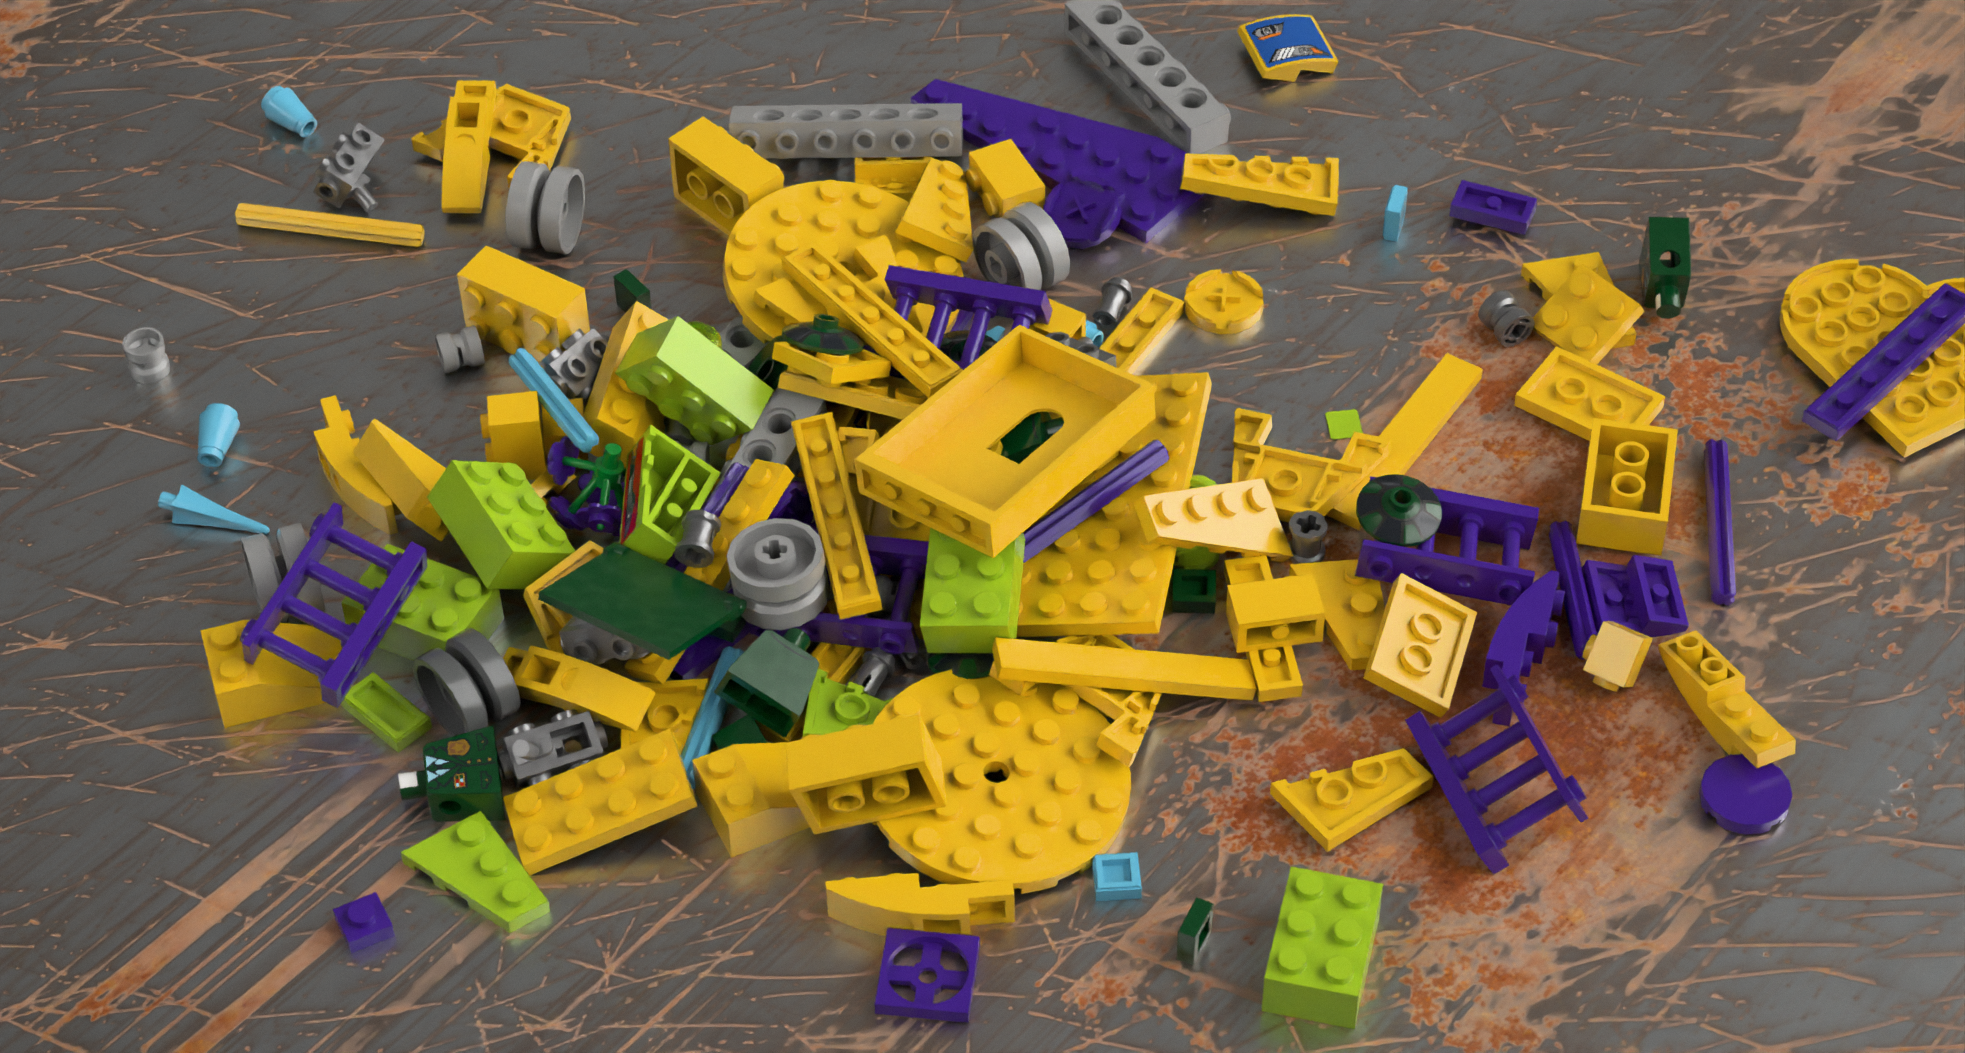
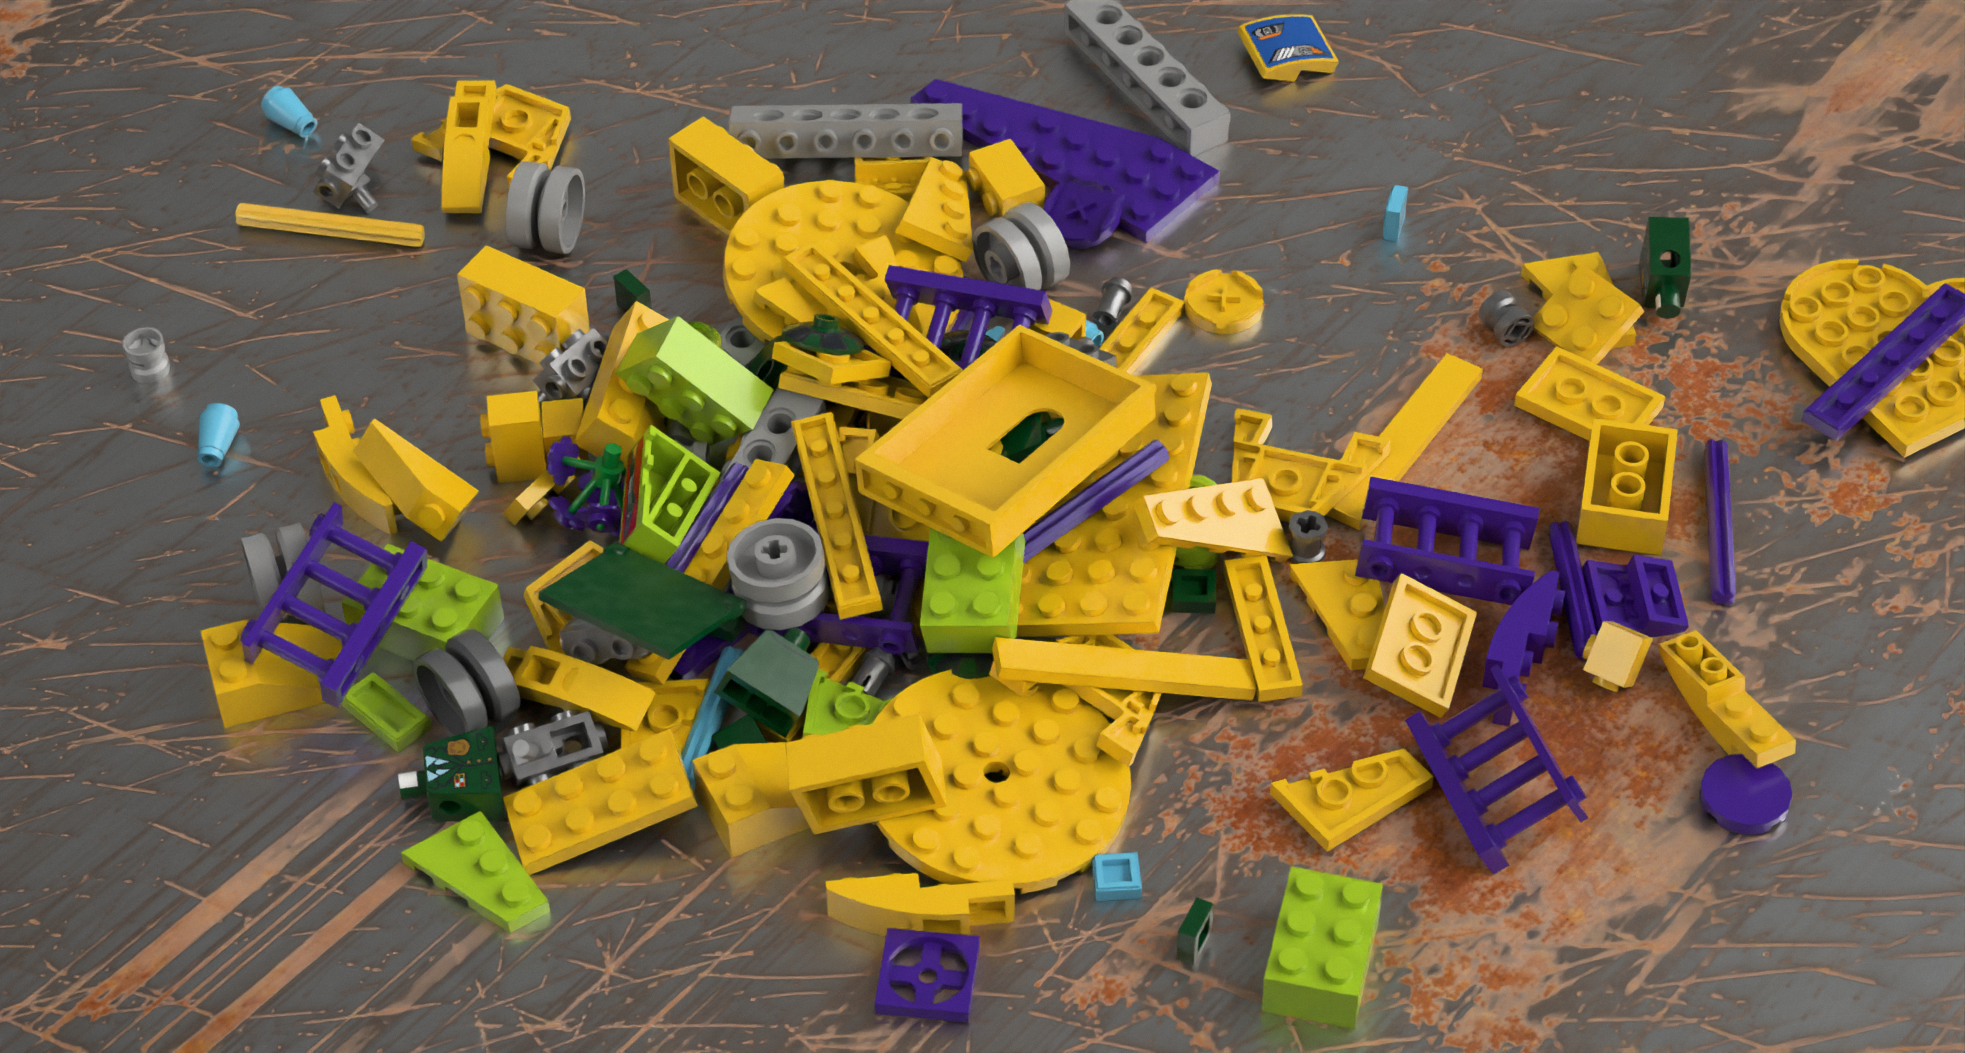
medium azure piece [158,485,270,535] -> none
dark purple plate [333,892,395,954] -> none
lime brick [427,460,575,589] -> none
light grey wheel [435,325,485,374] -> none
medium azure axle [509,348,599,453] -> none
flat silver bush [674,509,721,568] -> none
yellow wing [1180,154,1339,216] -> none
yellow brick [1226,574,1325,653] -> none
lime sticker [1325,409,1363,439] -> none
dish [1356,474,1442,547] -> none
dark purple plate [1449,180,1537,235] -> none

